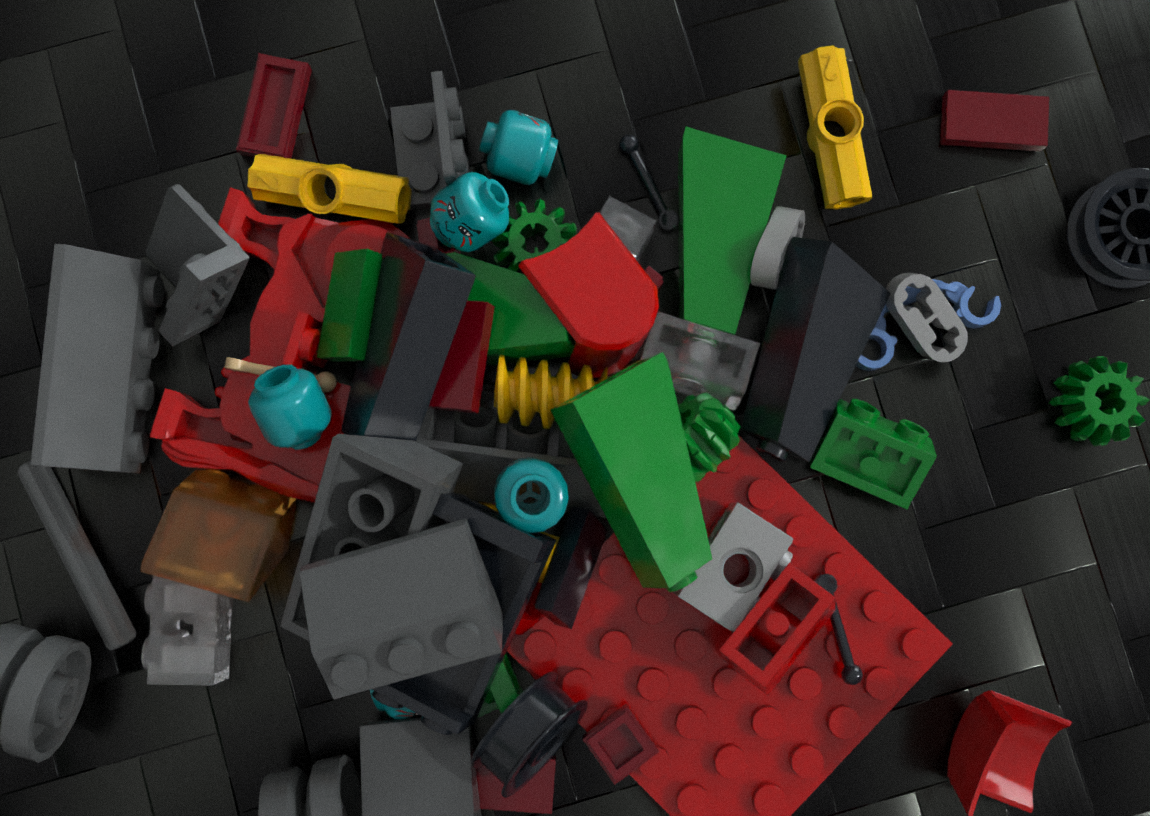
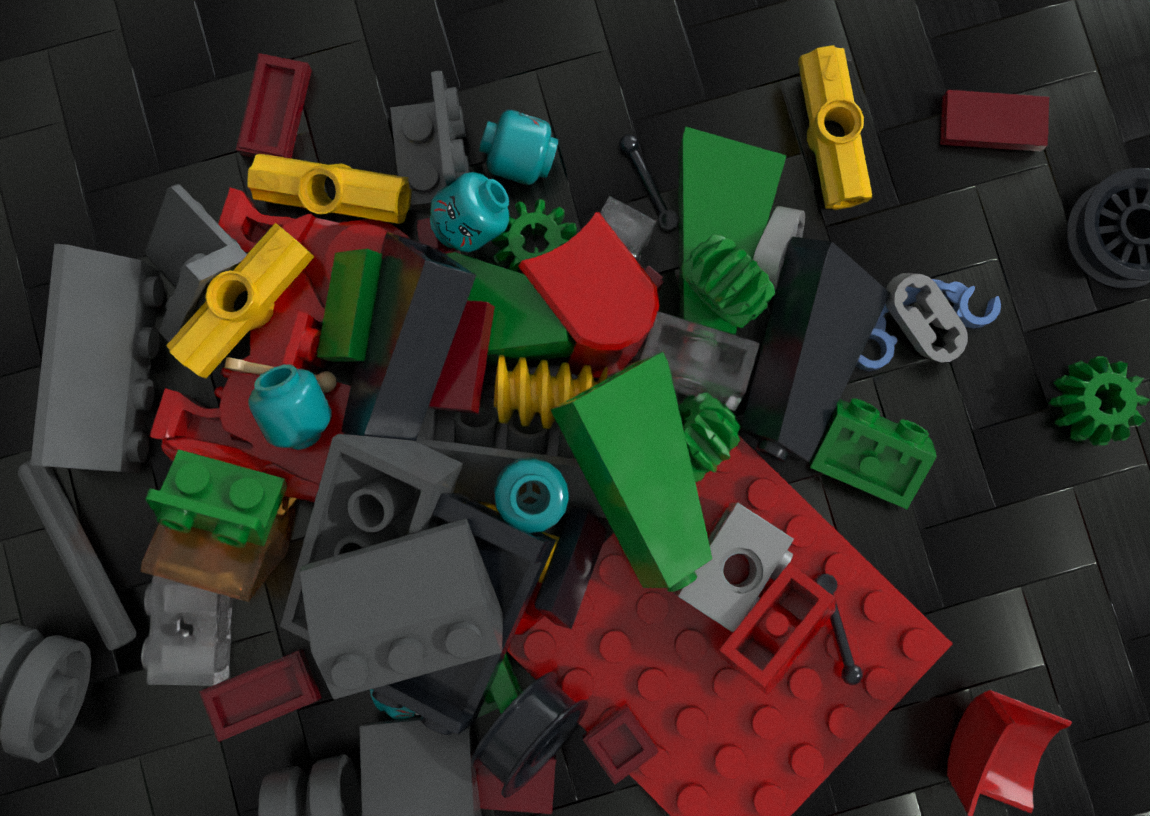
none -> green bracket [145,450,288,548]
none -> yellow piece [166,223,314,378]
none -> dark red tile [199,649,322,742]
none -> green gear [681,234,775,328]

